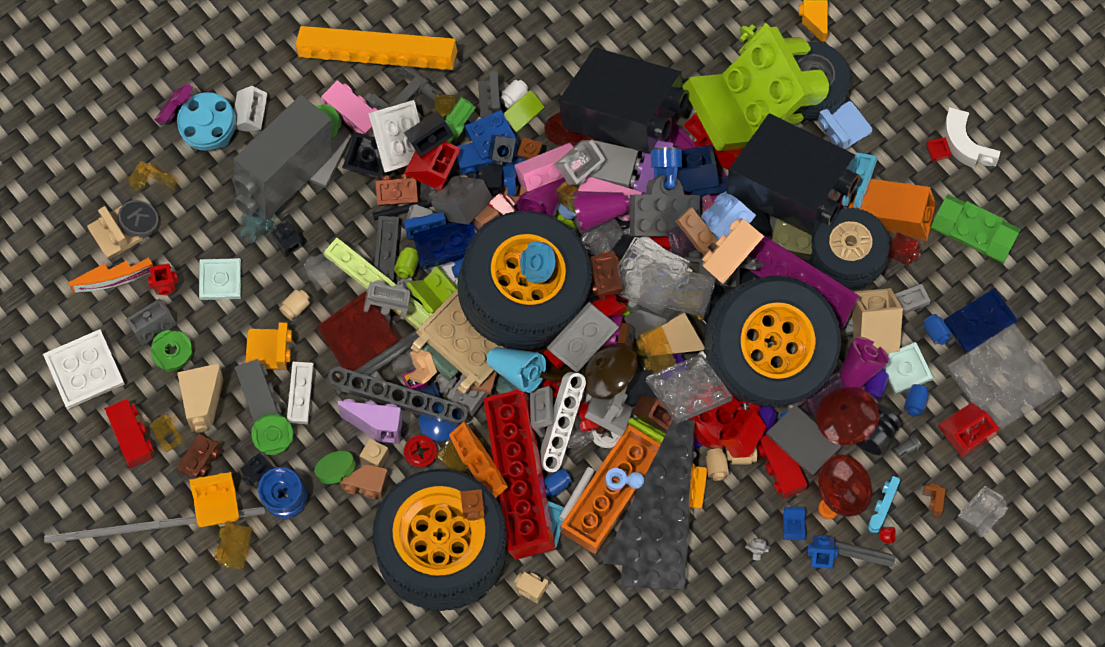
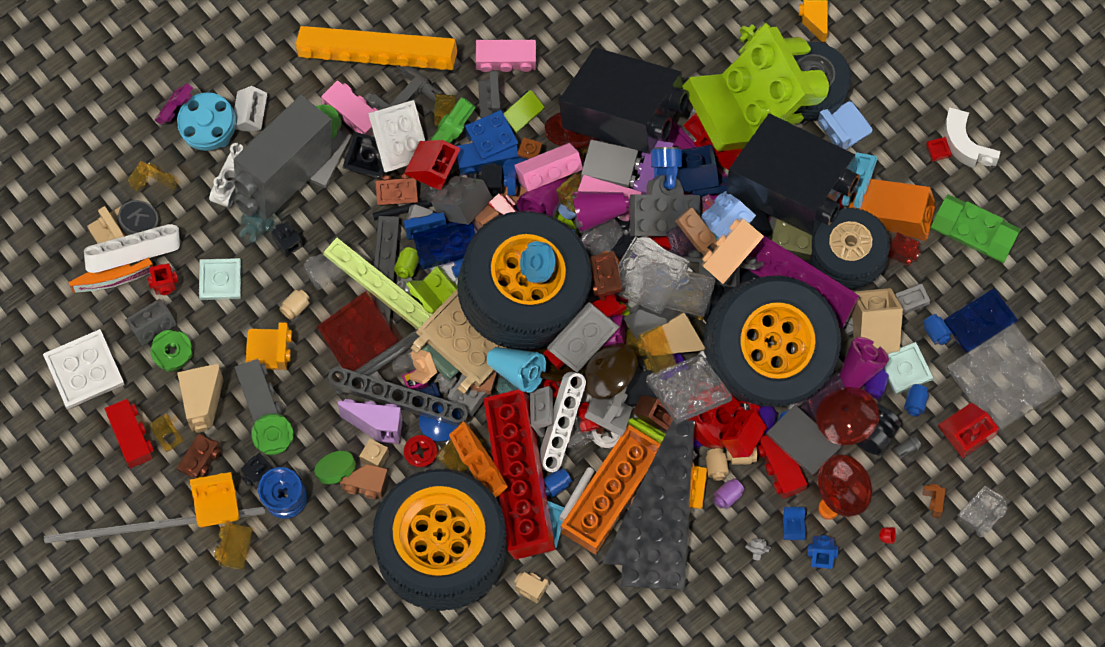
white plate [287,362,314,424] -> none
light grey window [364,280,410,320] -> none
black brick [404,111,454,158] -> none
dark orange bracket [460,489,485,521] -> none
black brick [488,134,516,166] -> none
white brick [499,80,528,109] -> none
light grey window [553,140,605,185] -> none
light blue plate [605,468,644,491] -> none
reddish brown tile [618,323,635,349] -> none
dark grey axle [834,541,895,567] -> none
medium azure hinge [868,476,900,534] -> none
none -> white beam [84,224,180,273]
none -> white piece [209,143,243,208]
none -> bright pink brick [476,40,536,72]
none -> medium lavender brick [713,478,744,509]

